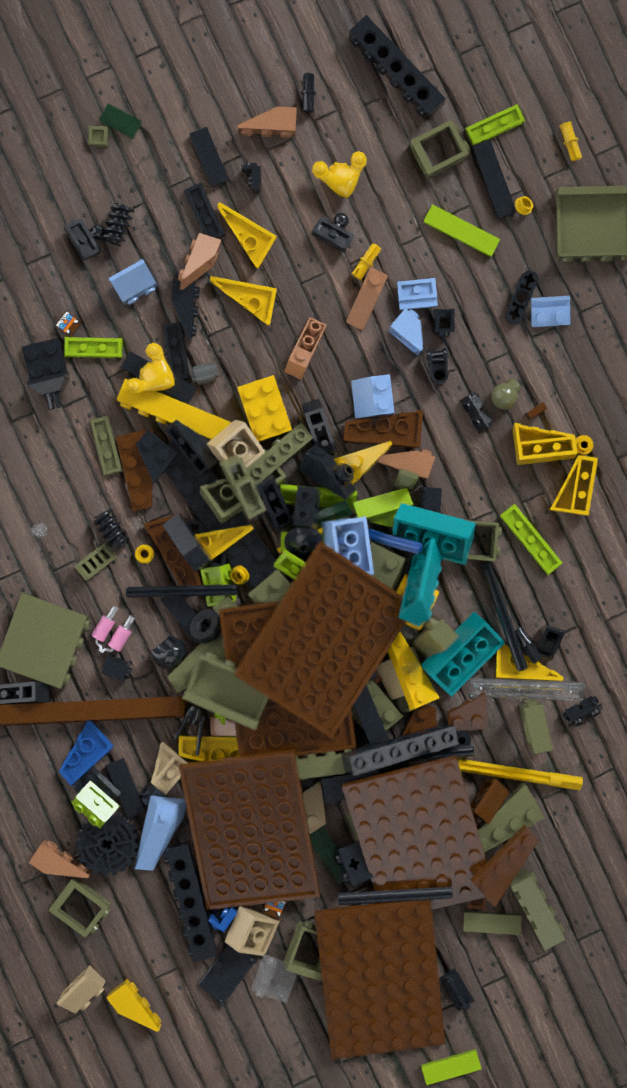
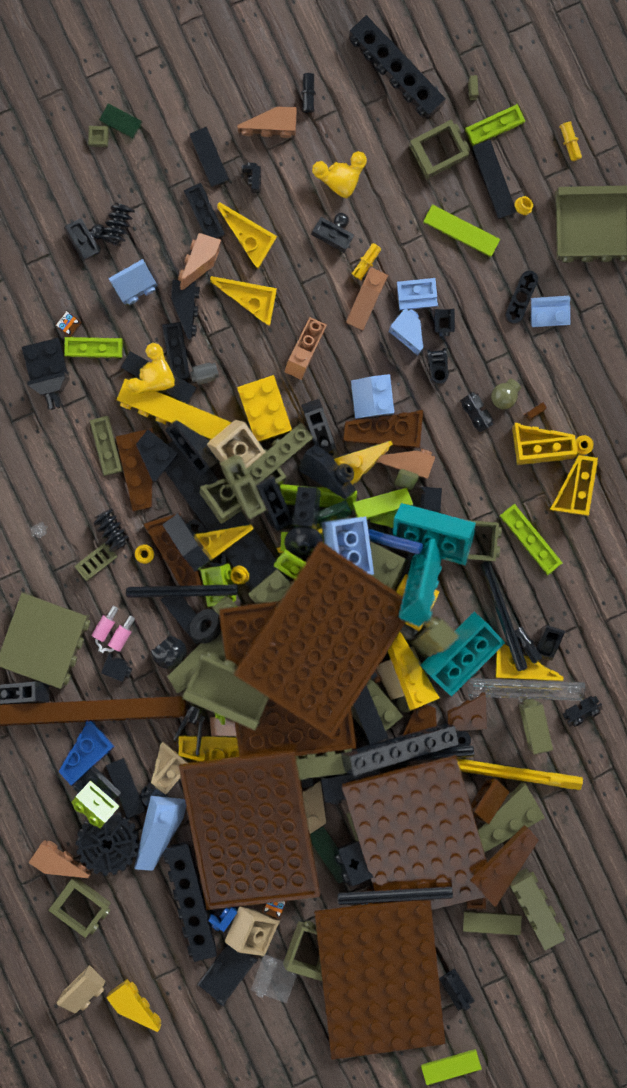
none -> olive tile [468,75,479,100]

